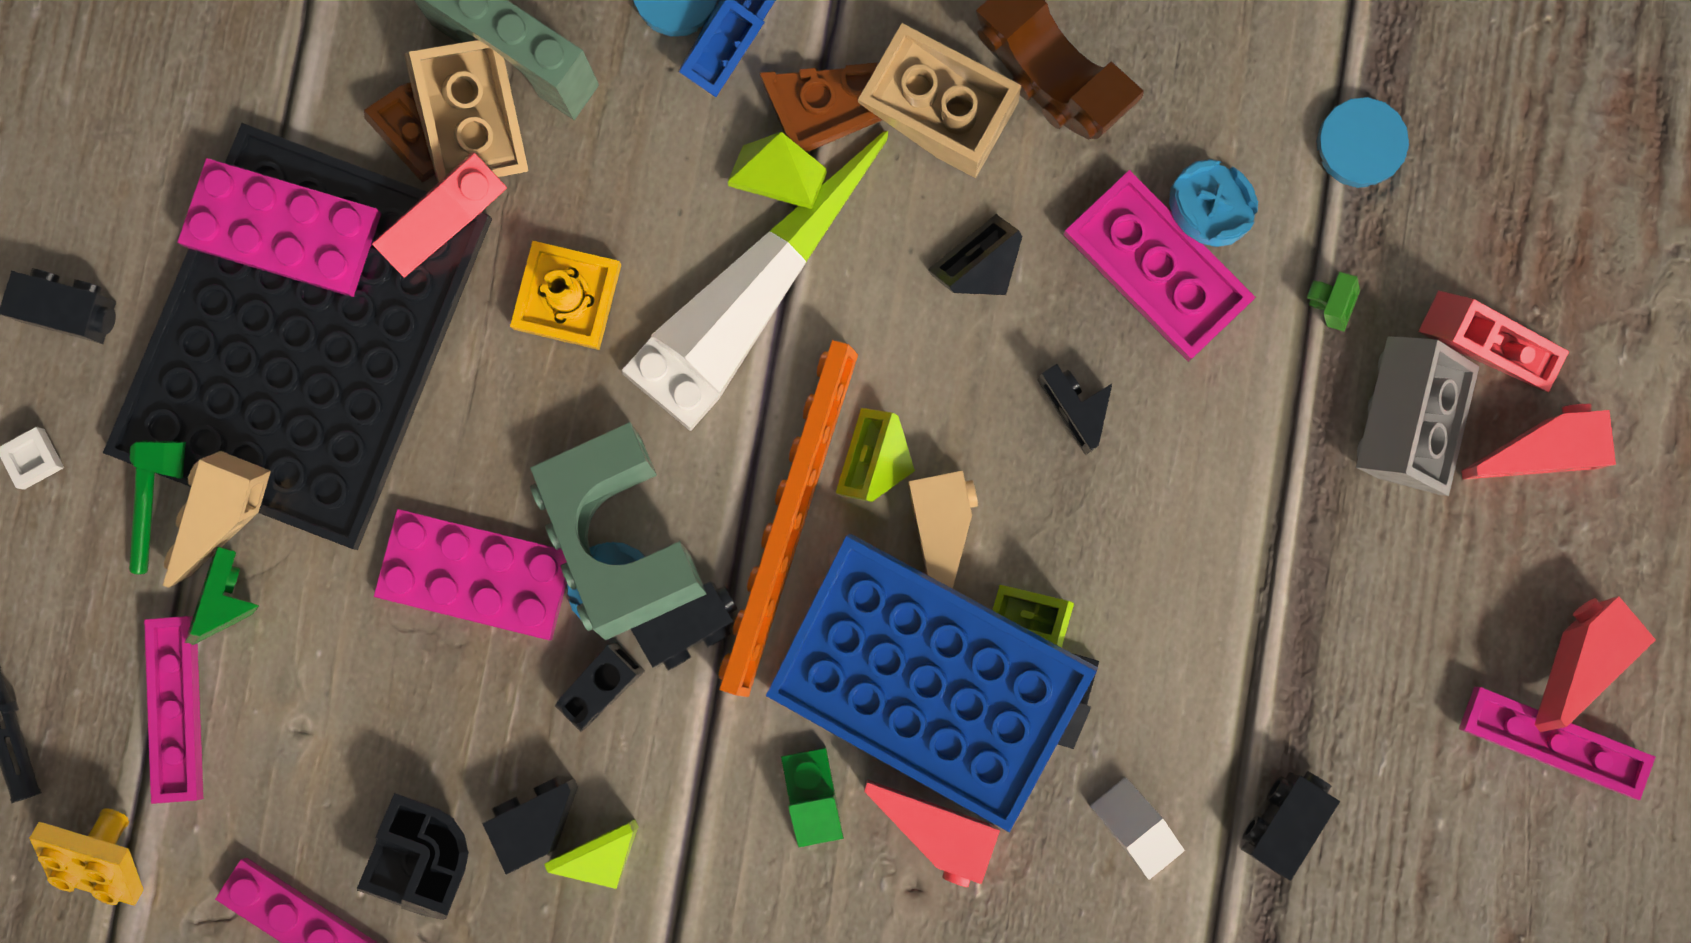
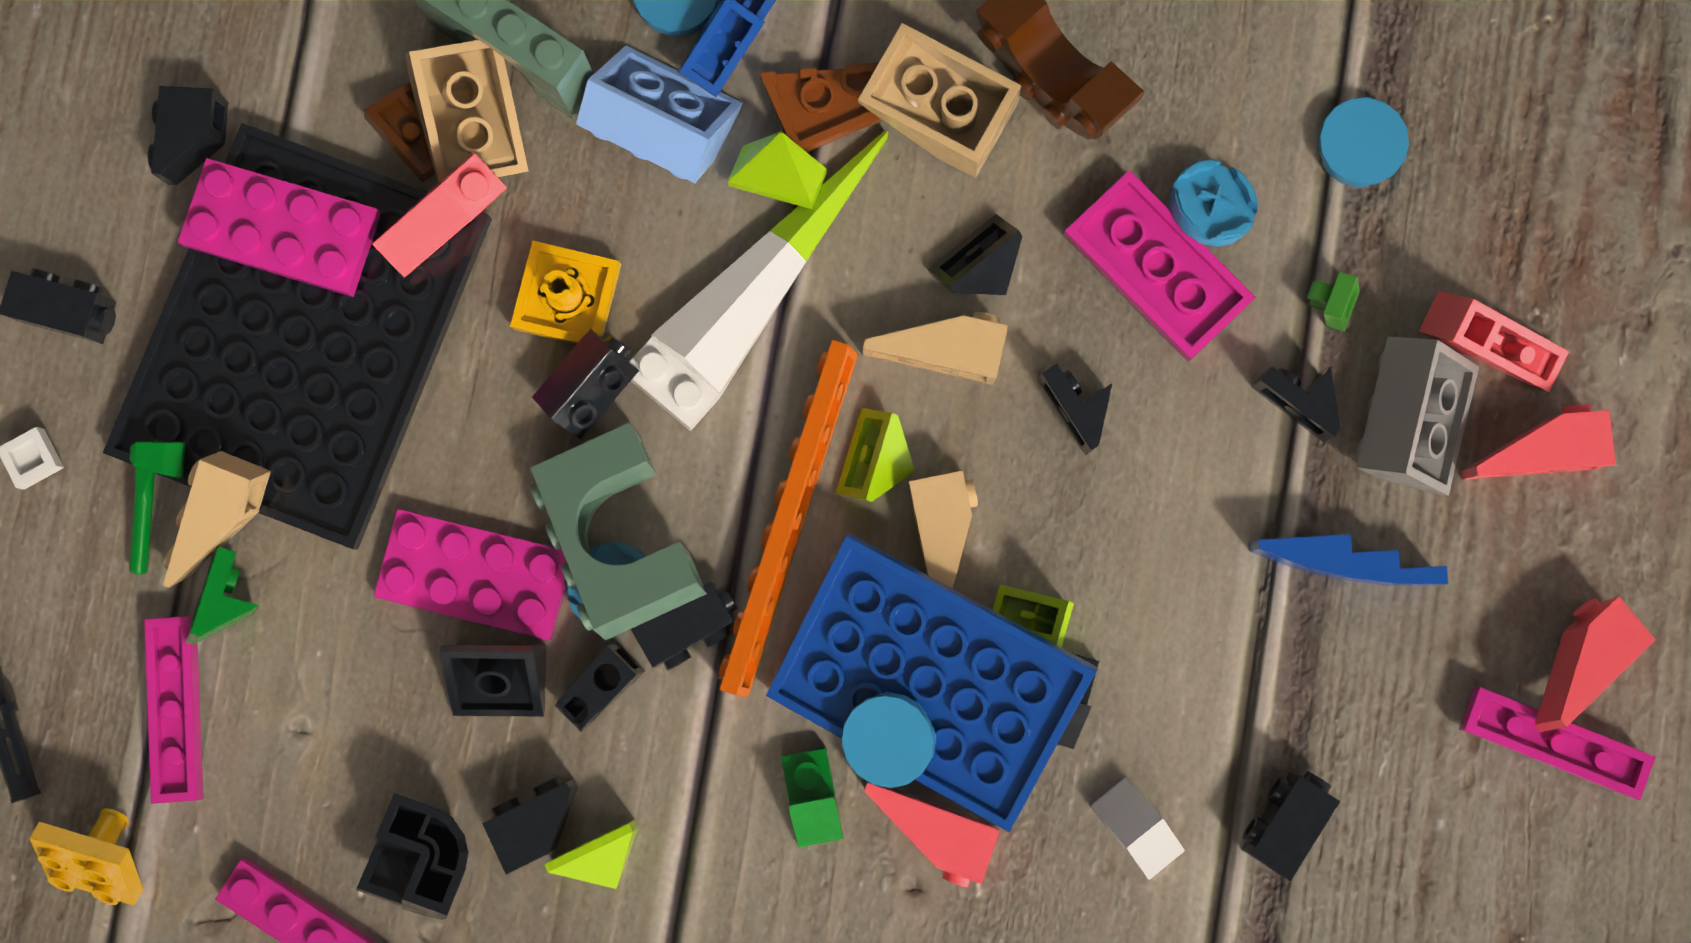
none -> black slope [147,86,229,185]
none -> black slope [439,645,546,717]
none -> black brick [532,328,639,439]
none -> light blue slope [576,45,743,183]
none -> dark azure tile [842,692,936,788]
none -> tan slope [863,312,1008,385]
none -> blue slope [1249,534,1448,586]
none -> black slope [1252,367,1340,442]

